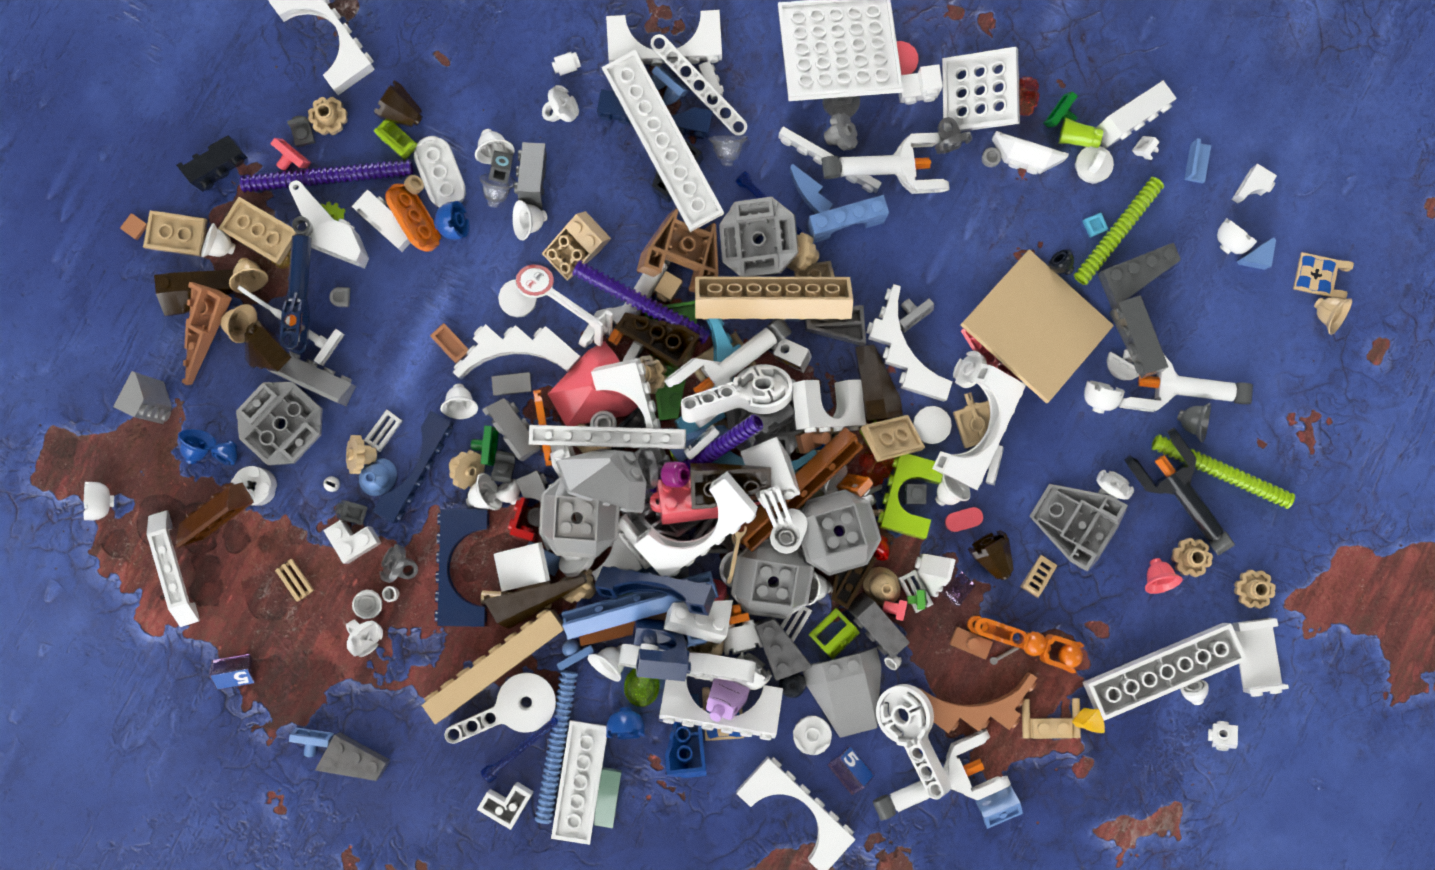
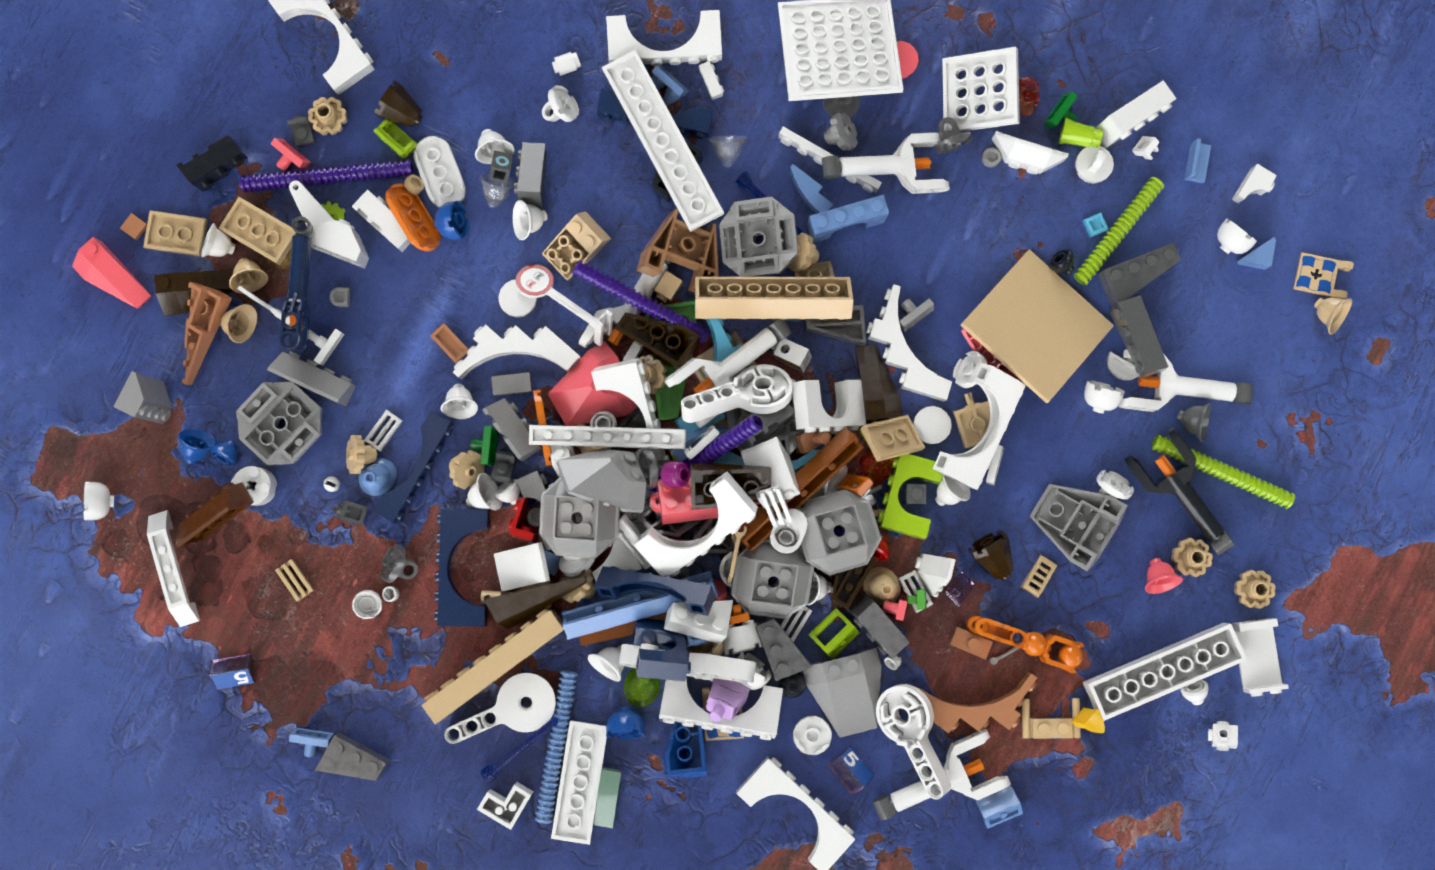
dark brown wedge [244,320,292,372] -> none
white brick [323,520,381,564] -> none
white tile [346,620,383,657] -> none
medium blue tile [557,639,595,671] -> none
white beam [651,34,747,136] -> none
white brick [899,65,943,105] -> none
coral tile [945,507,983,532] -> none
none -> coral wedge [72,237,152,309]

